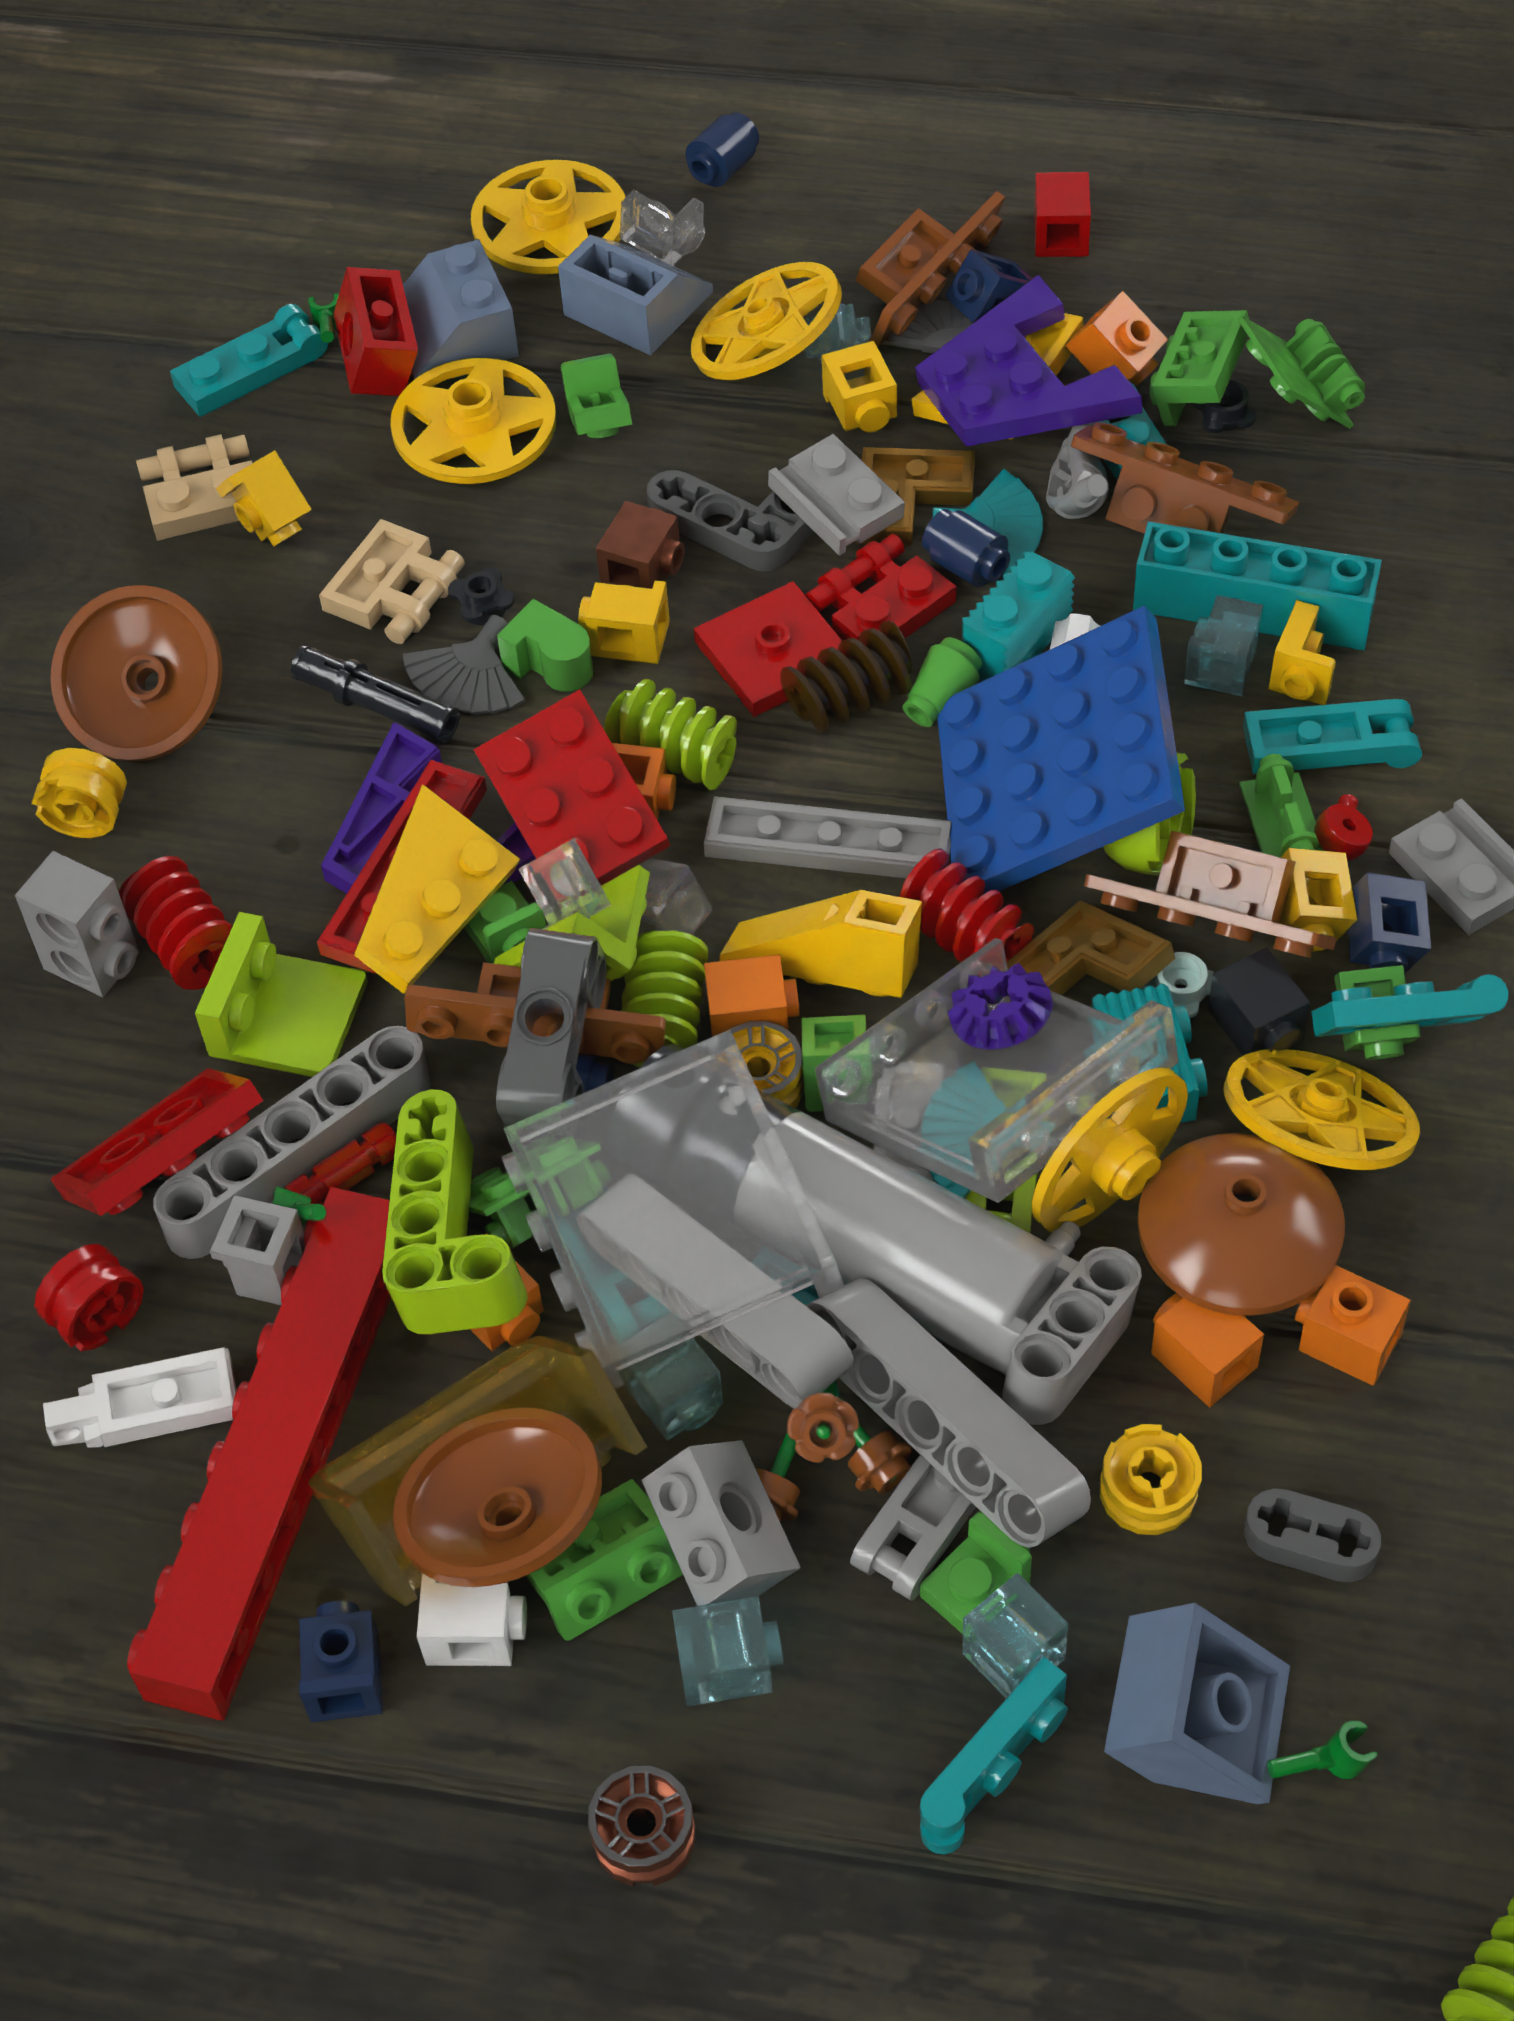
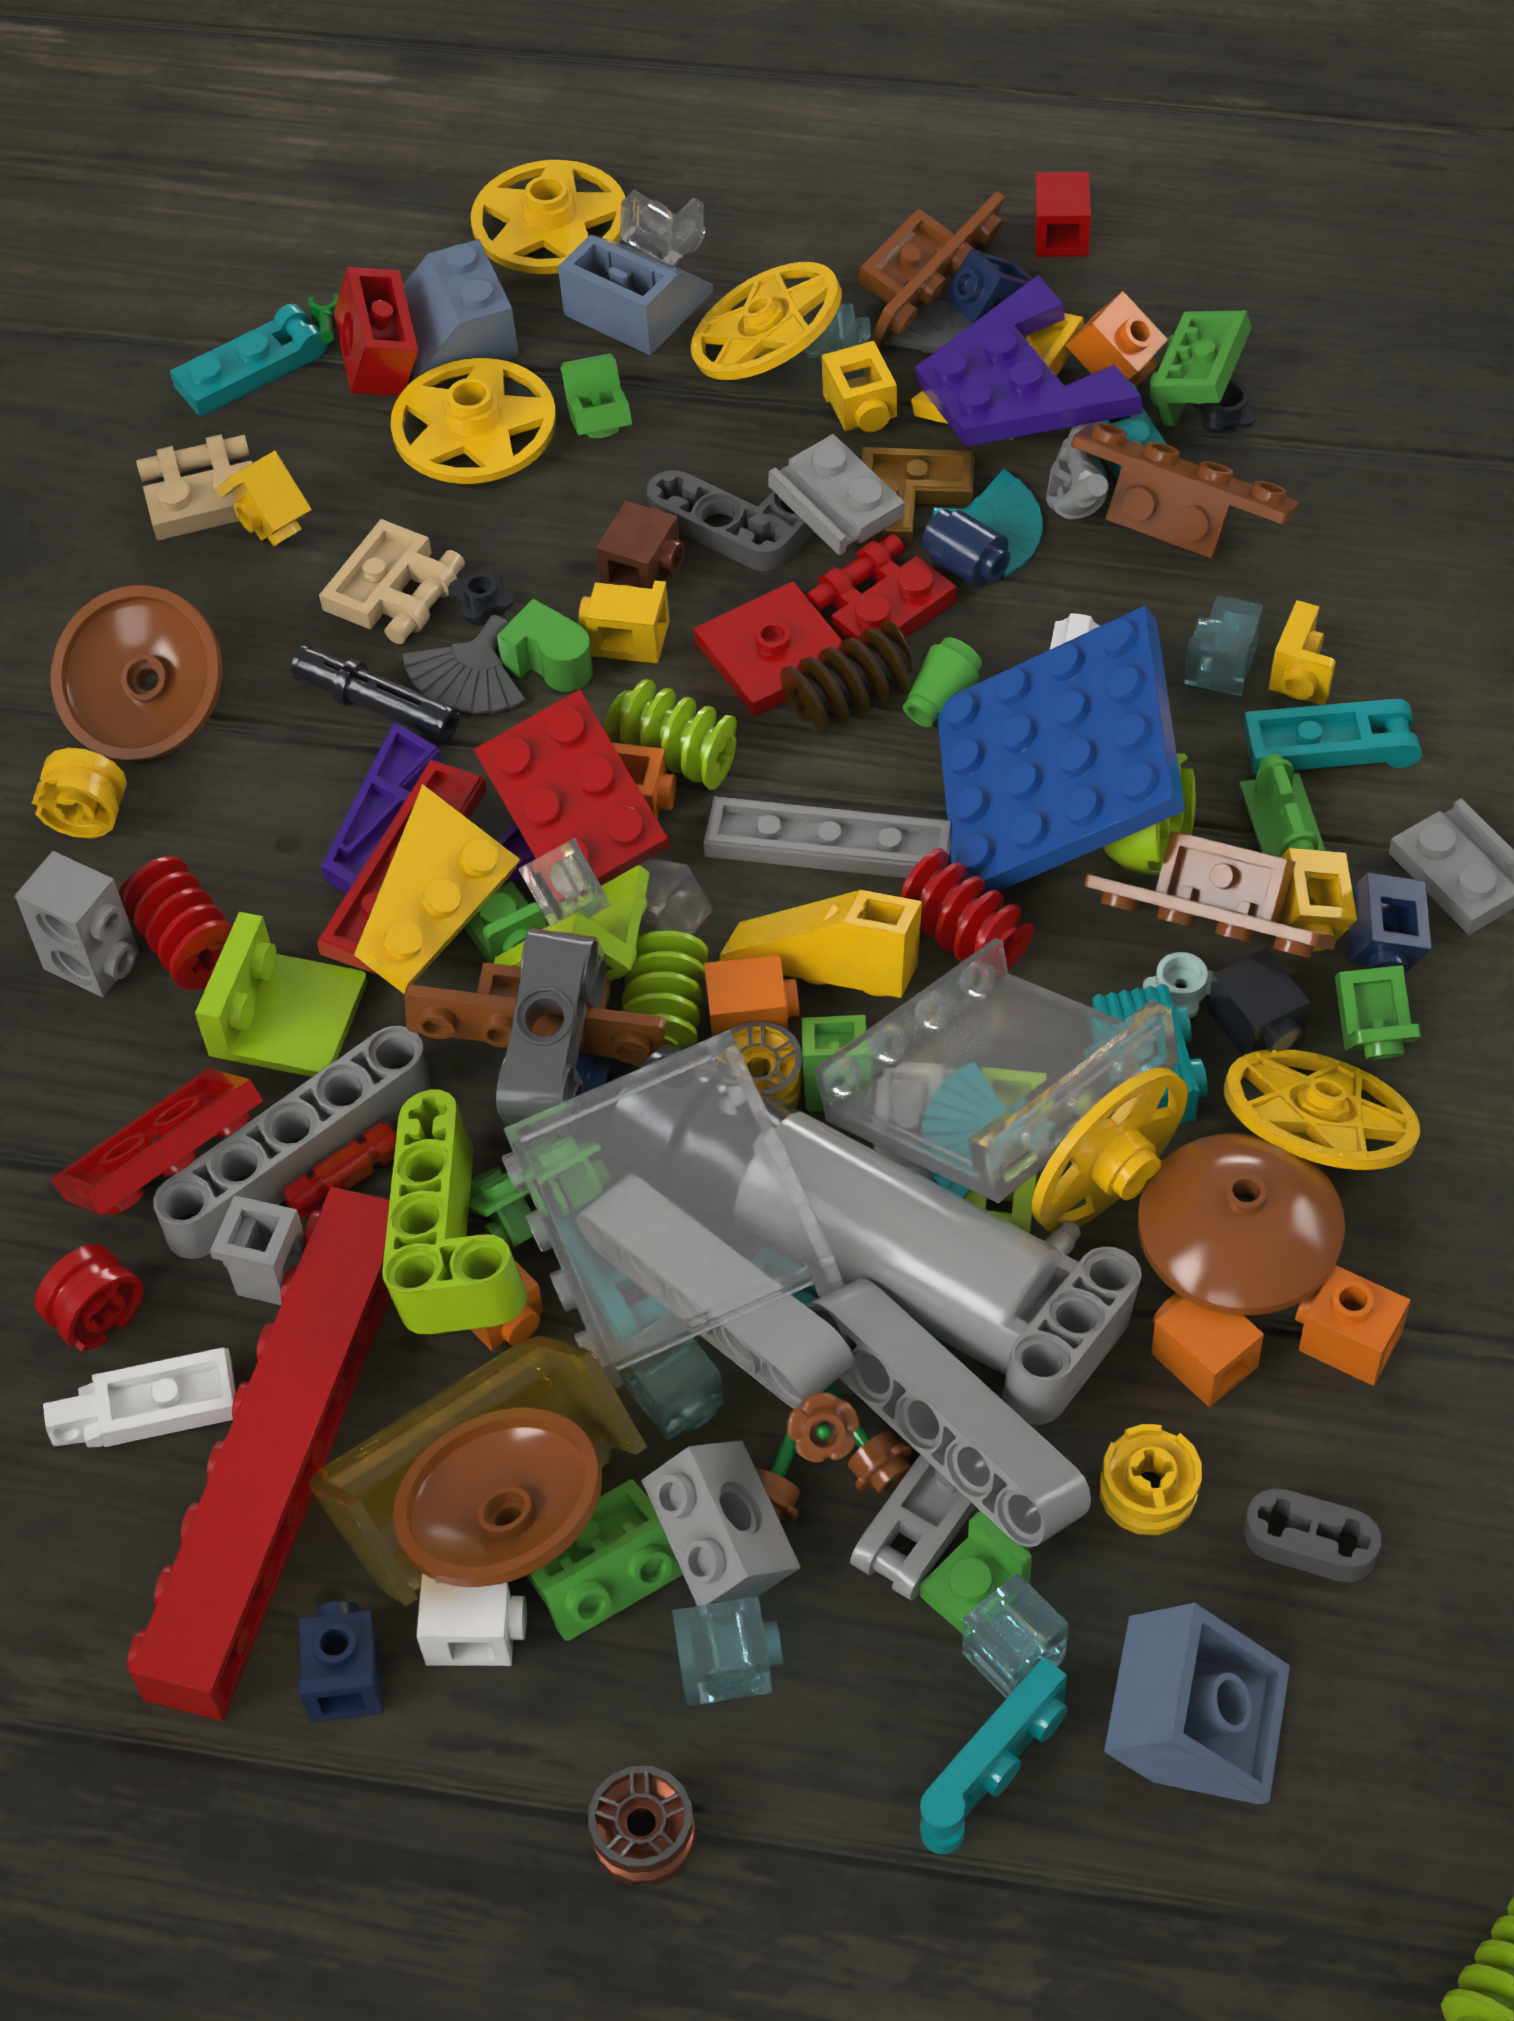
green hand [272,1186,326,1227] -> none
dark blue brick [685,112,759,187] -> none
dark purple gear [948,963,1053,1050] -> none
teal brick [962,551,1075,681] -> none
pearl gold tile [999,900,1175,1002] -> none
teal brick [1133,521,1382,651] -> none
bright green hinge [1238,315,1365,429] -> none
green hand [1267,1720,1378,1780] -> none
teal plate [1311,974,1508,1037] -> none
red piece [1314,794,1373,861] -> none

